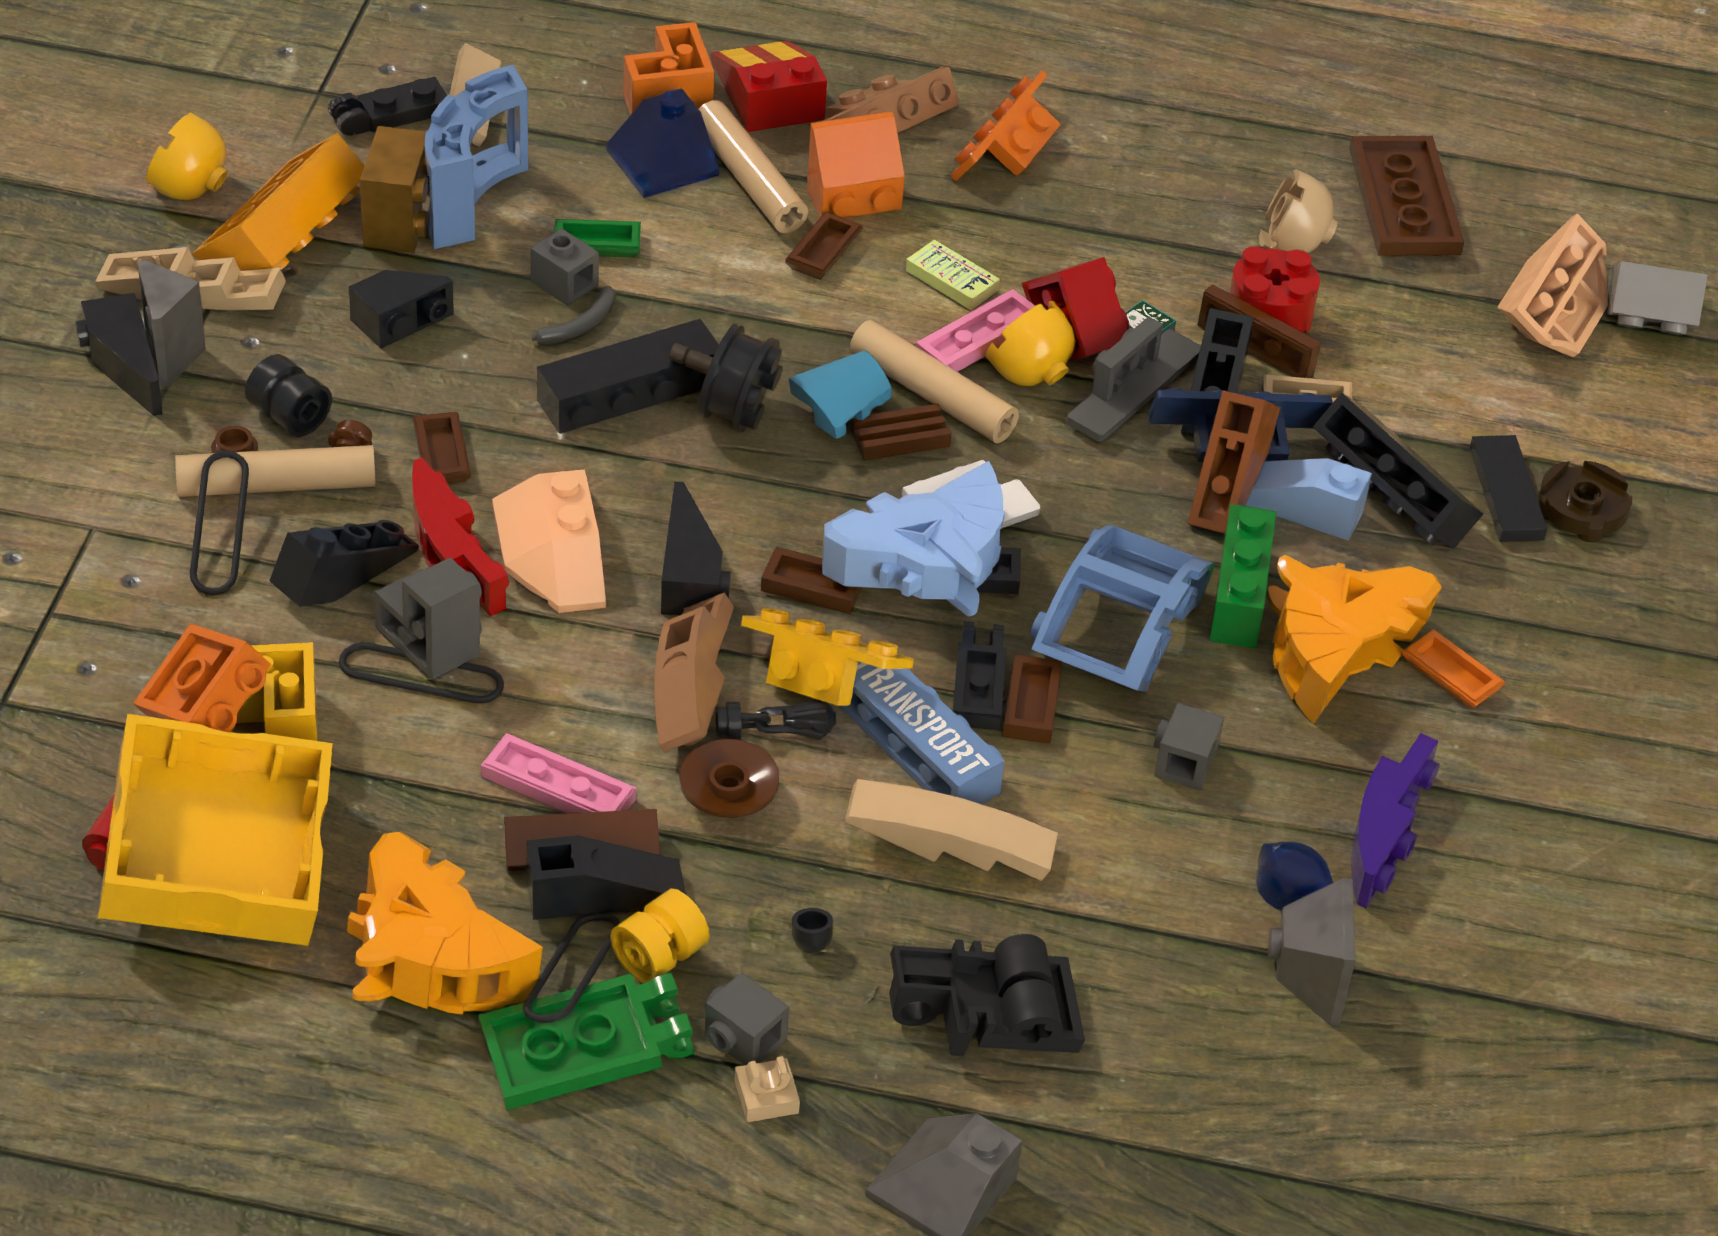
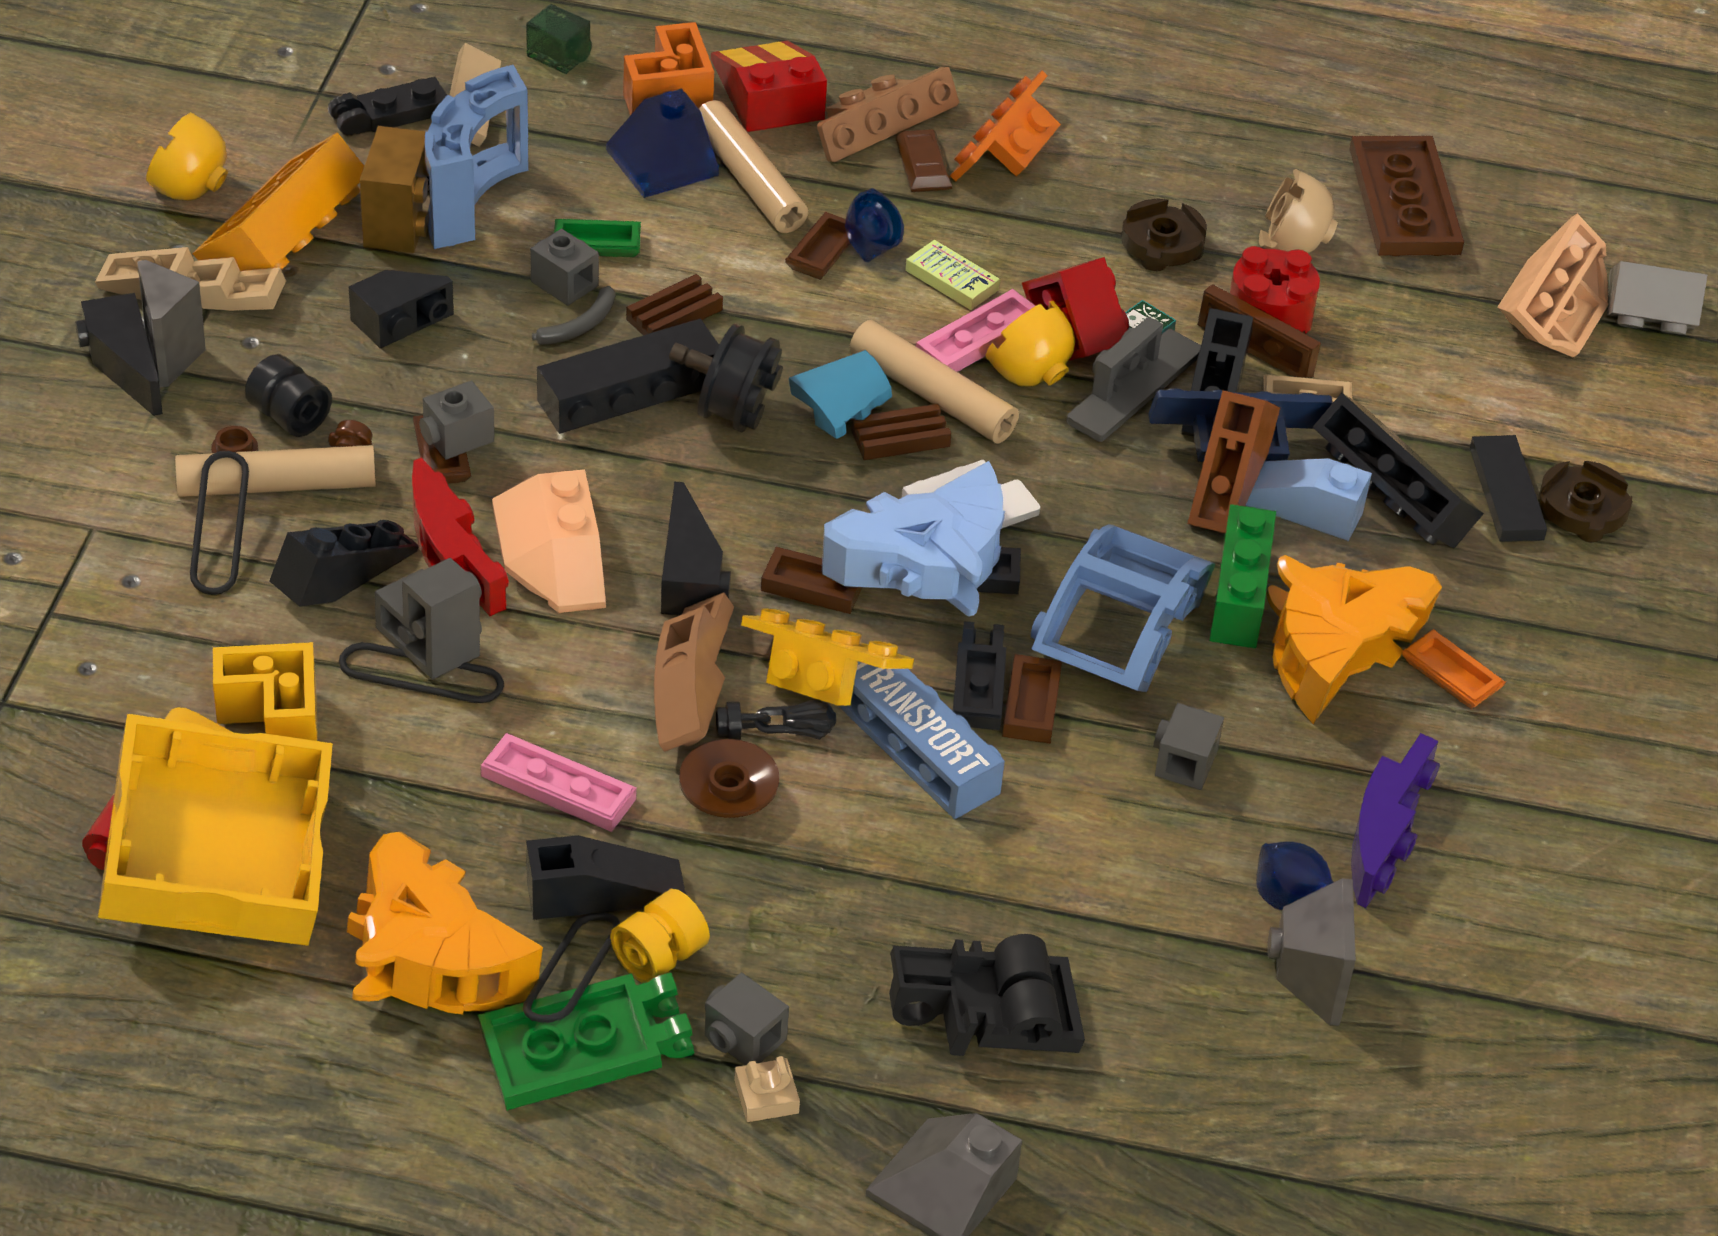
orange plate [133,623,271,732] -> none
reddish brown tile [504,809,660,871] -> none
black hinge [792,908,833,953] -> none
orange slope [807,111,905,218] -> none
tan slope [845,779,1058,881] -> none
none -> dark grey brick [419,380,494,460]
none -> clear green brick [526,4,592,74]
none -> reddish brown tile [626,274,723,335]
none -> clear blue hat [845,188,904,262]
none -> reddish brown tile [896,129,952,192]
none -> dark brown plate [1121,198,1207,272]

